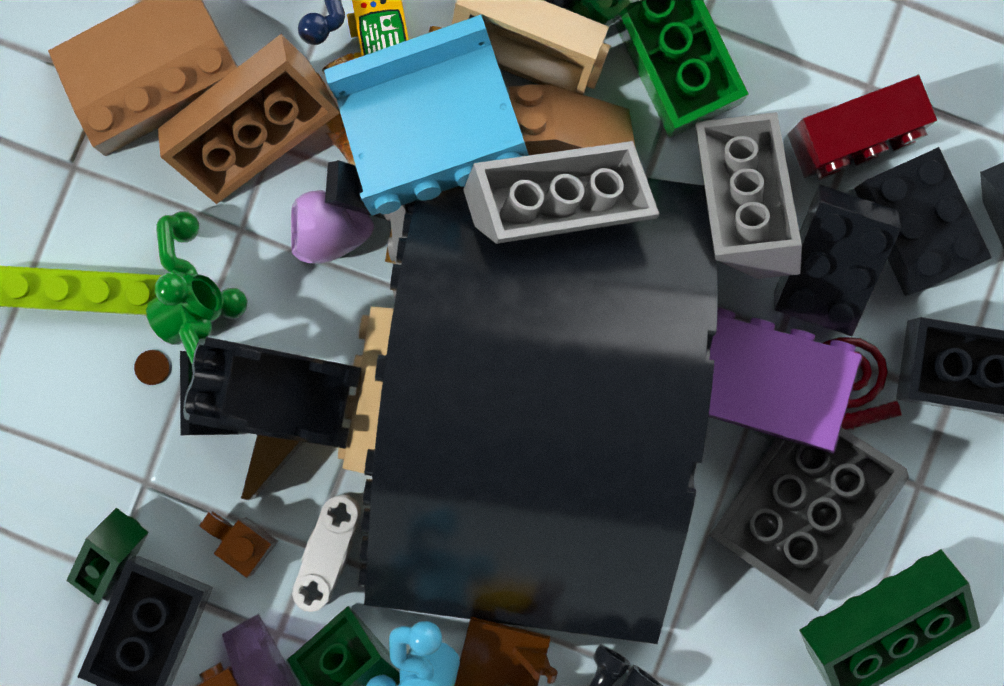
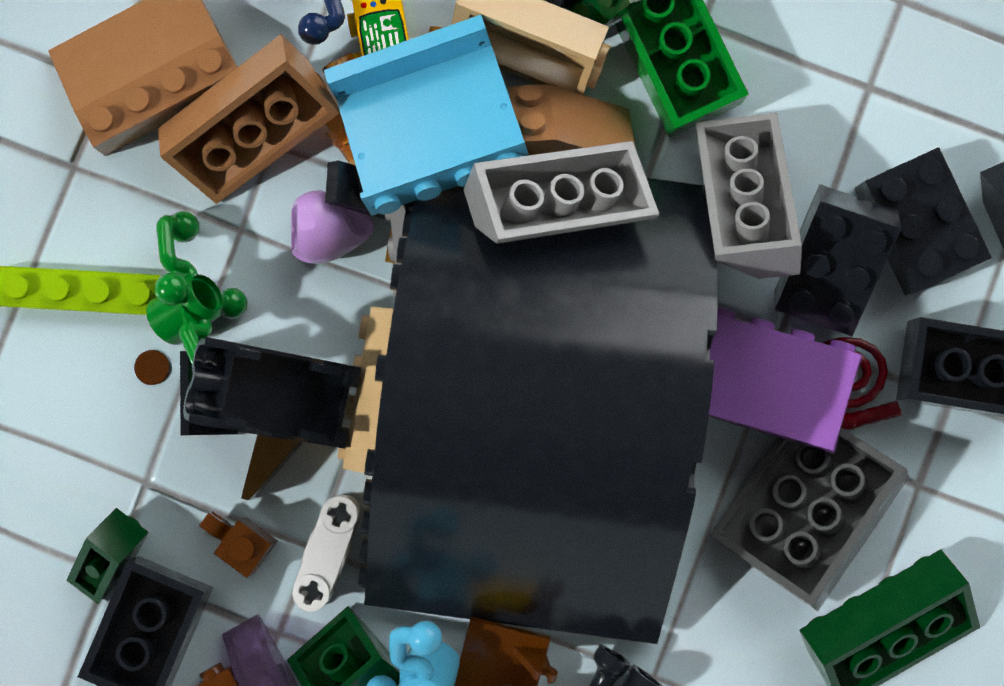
dark red brick [787,74,938,180] -> none

